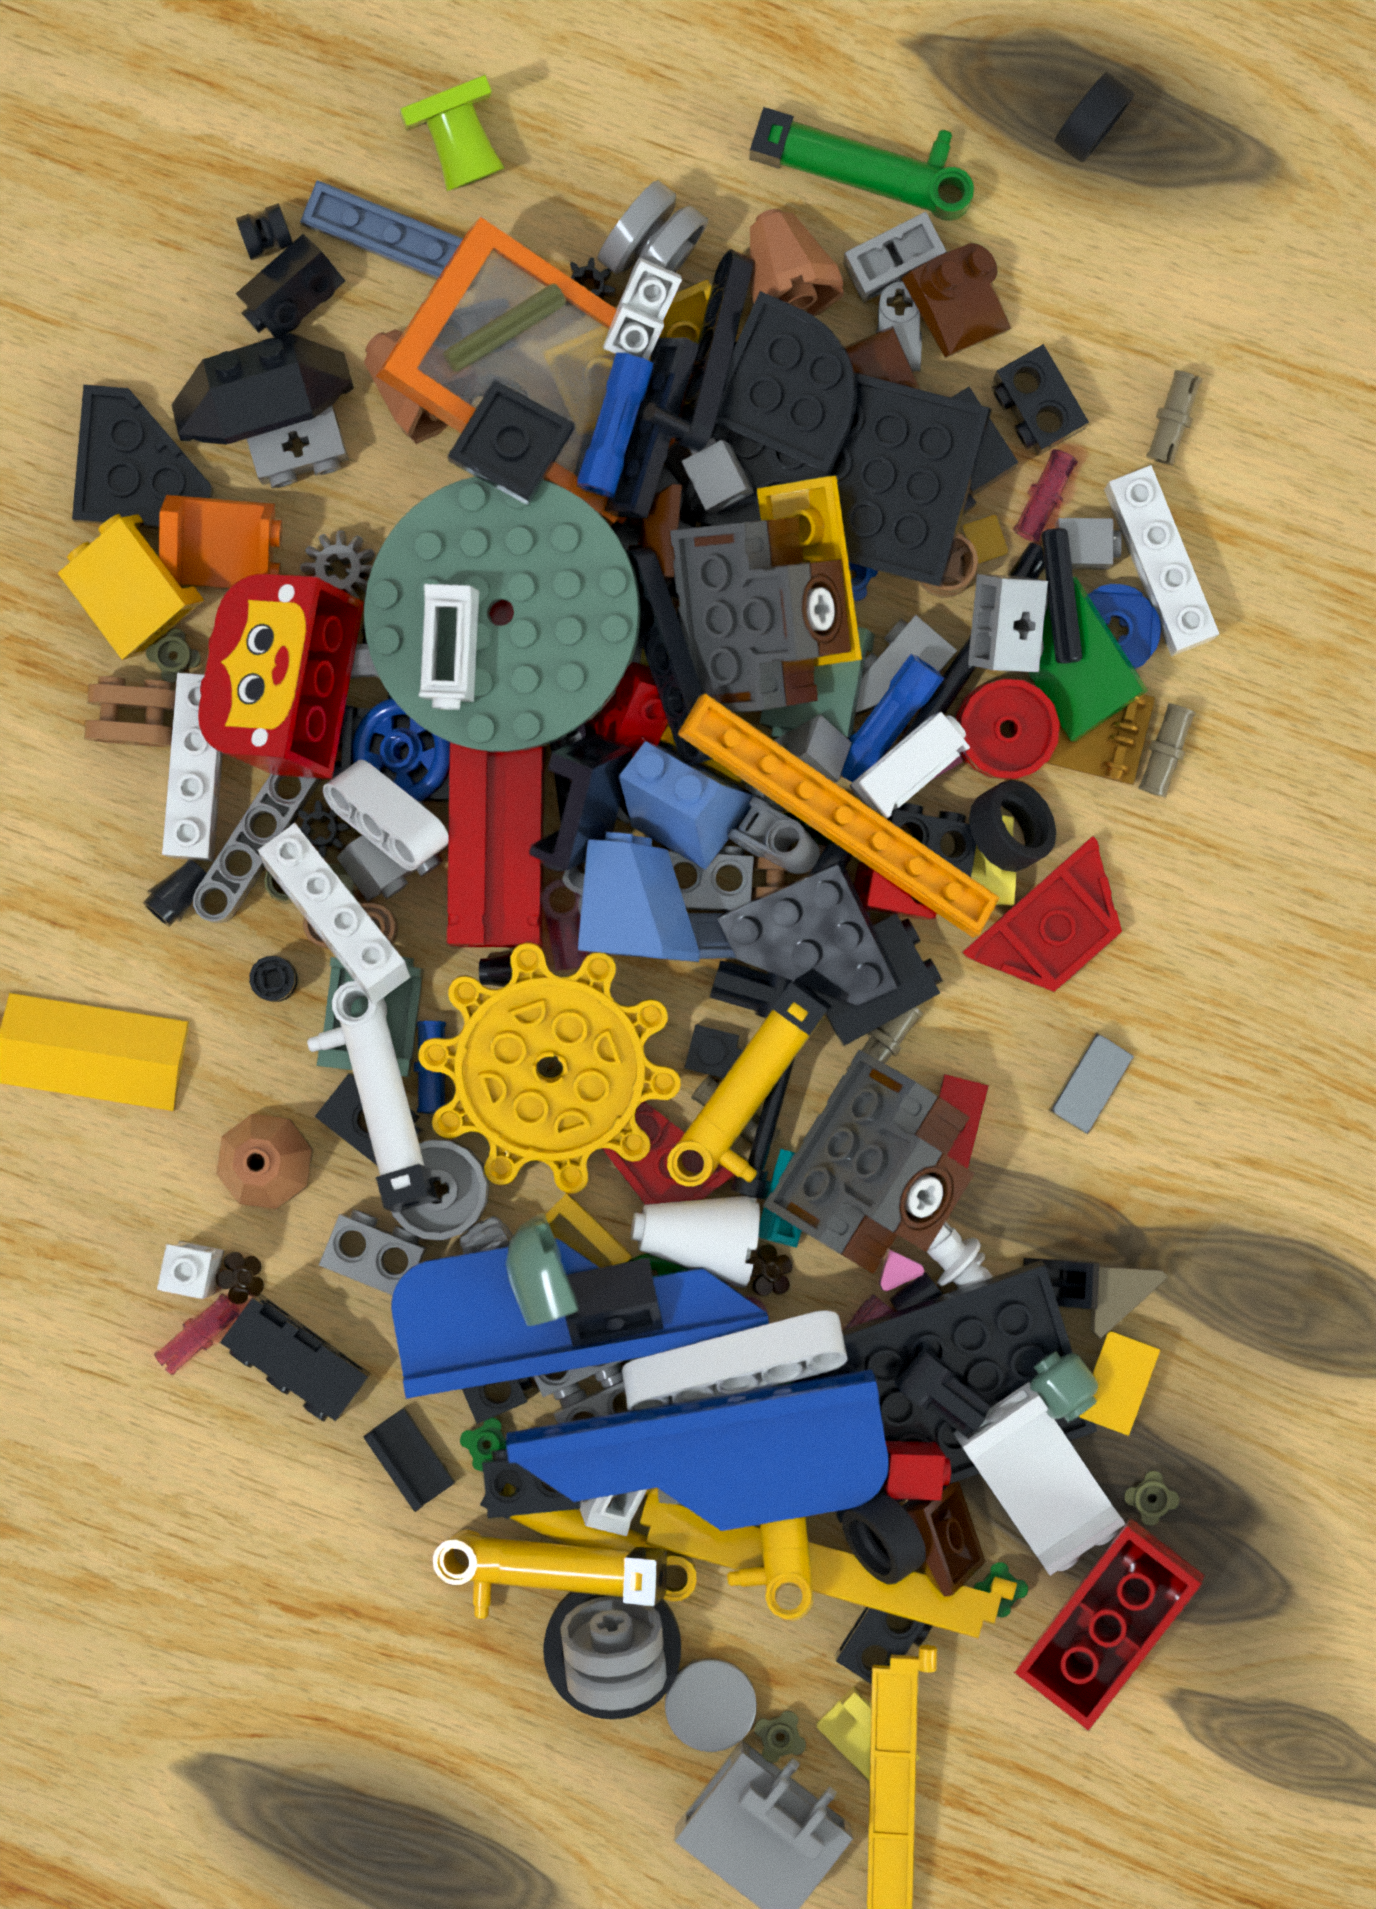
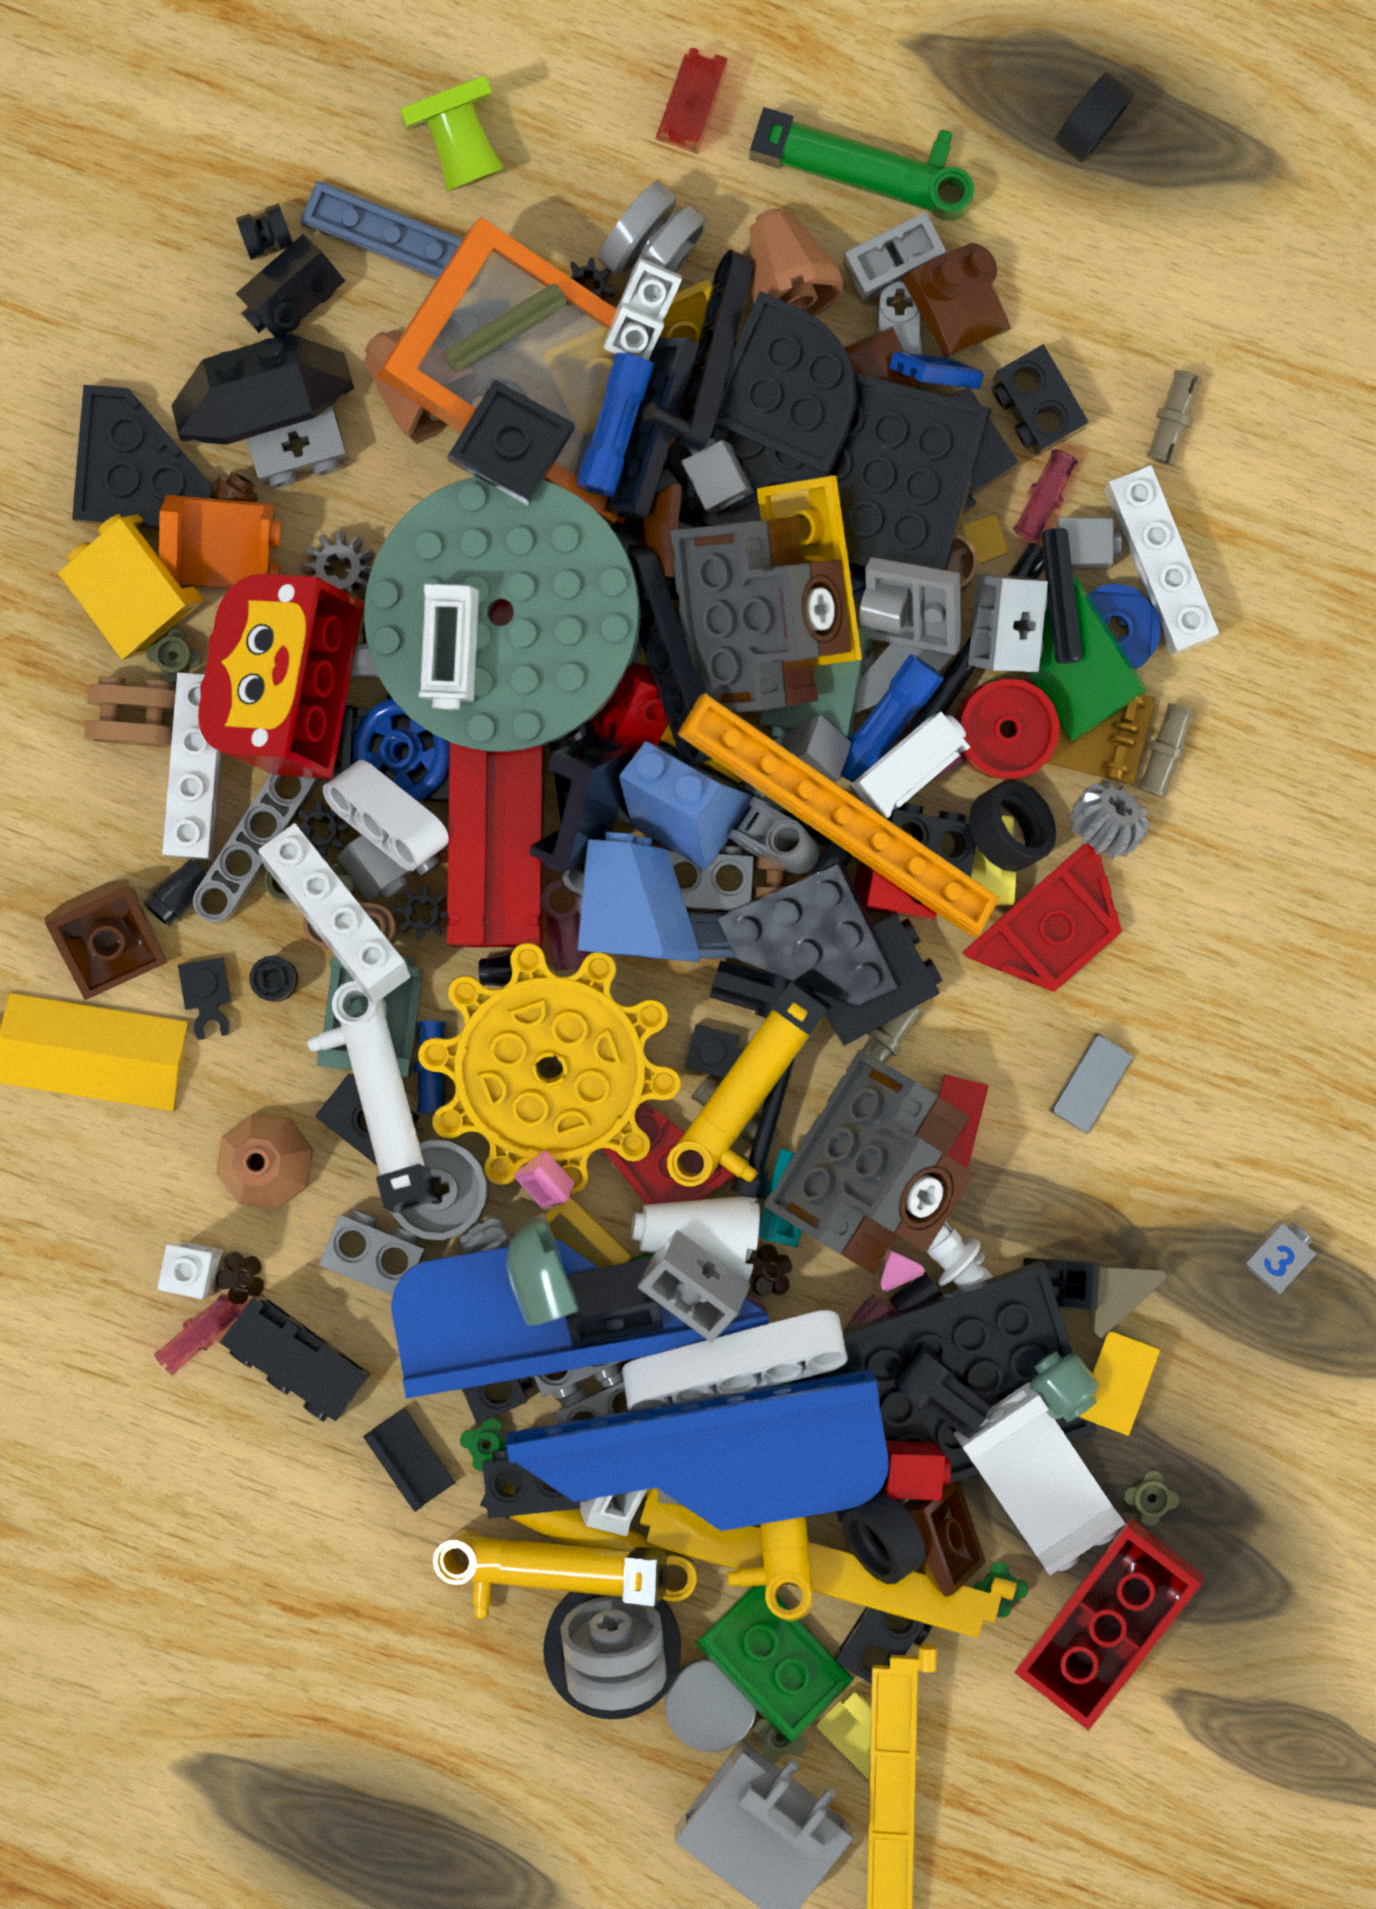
none -> reddish brown slope [45,880,168,1000]
none -> black plate [178,957,232,1040]
none -> reddish brown plate [214,472,259,502]
none -> black gear [394,884,448,941]
none -> bright pink slope [514,1149,575,1208]
none -> light grey brick [638,1230,750,1343]
none -> clear red hinge [656,48,728,154]
none -> green tile [694,1585,854,1744]
none -> light grey plate [859,557,961,655]
none -> blue tile [889,351,984,389]
none -> light grey gear [1069,781,1150,860]
none -> light grey brick [1241,1222,1316,1295]

